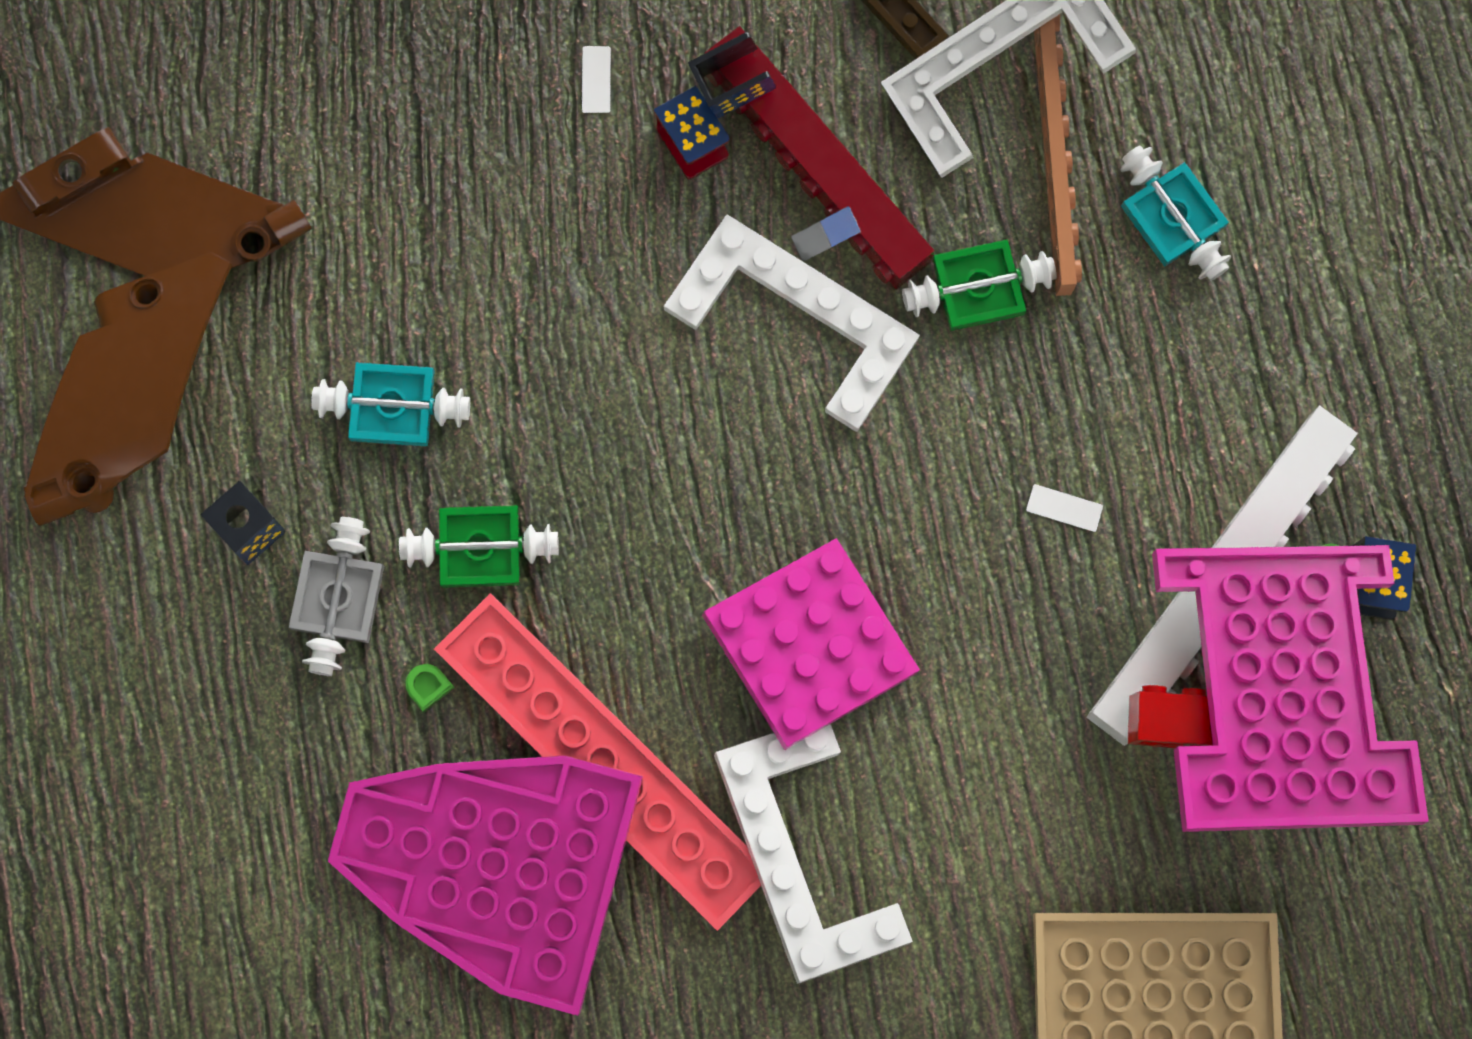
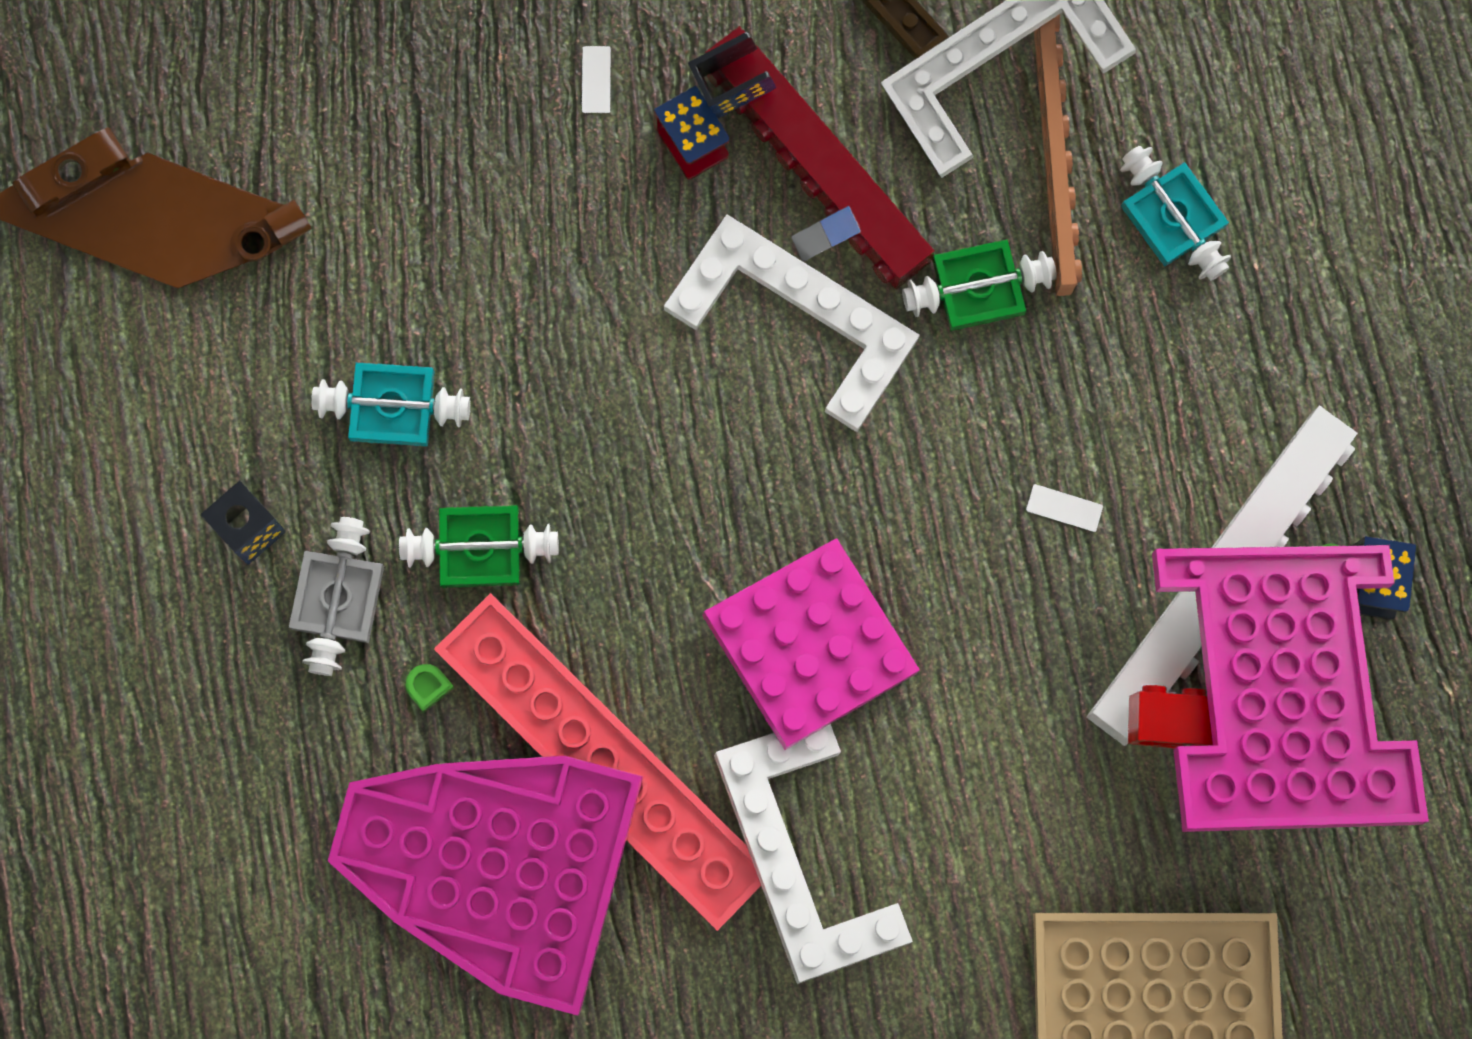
reddish brown panel [24,252,232,526] -> none

